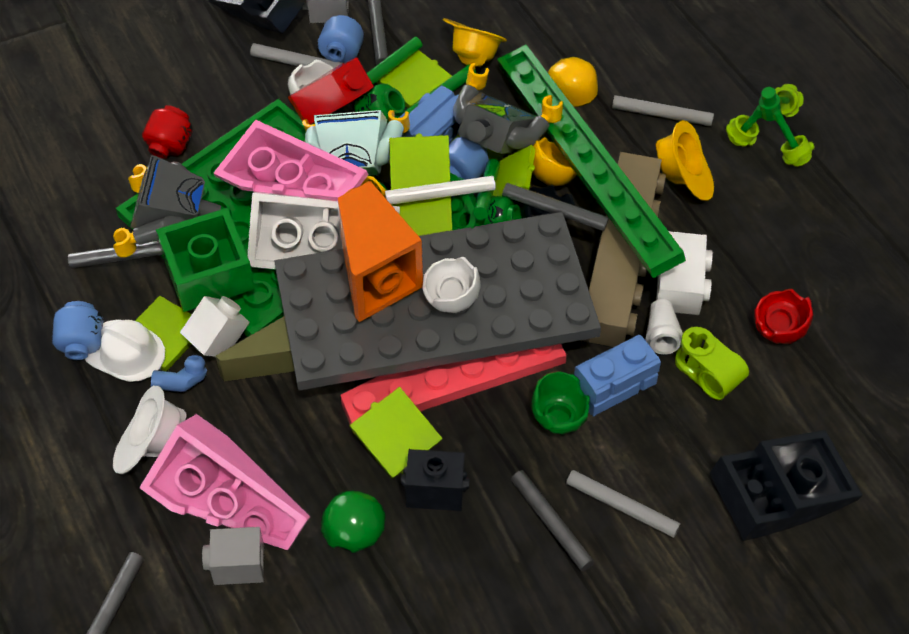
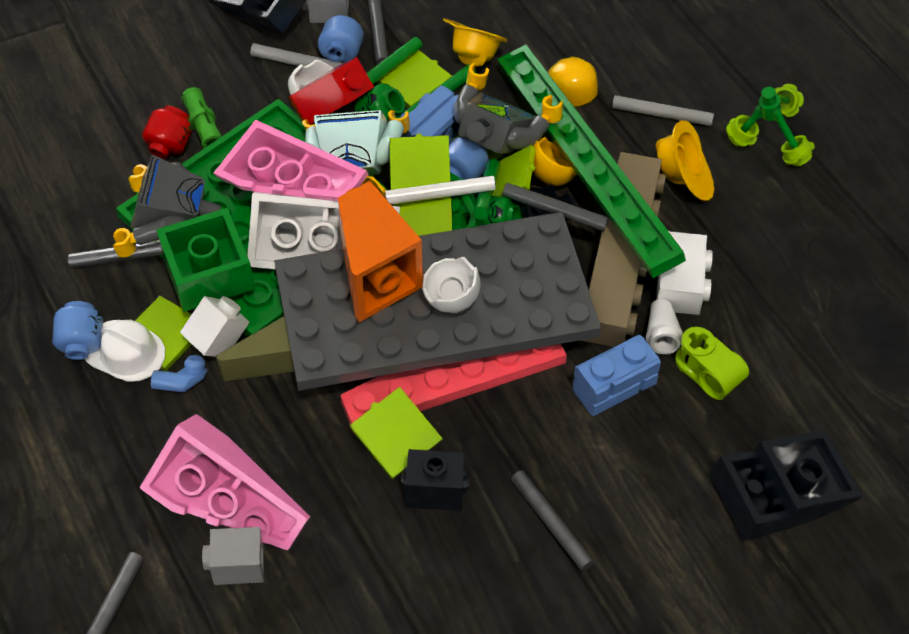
white piece [113,386,186,474] -> none
green hair [321,490,385,553] -> none
green hair [531,371,590,434] -> none
light grey bar [566,470,681,538] -> none
red hair [754,289,813,344] -> none
none -> bright green pin [181,87,222,149]

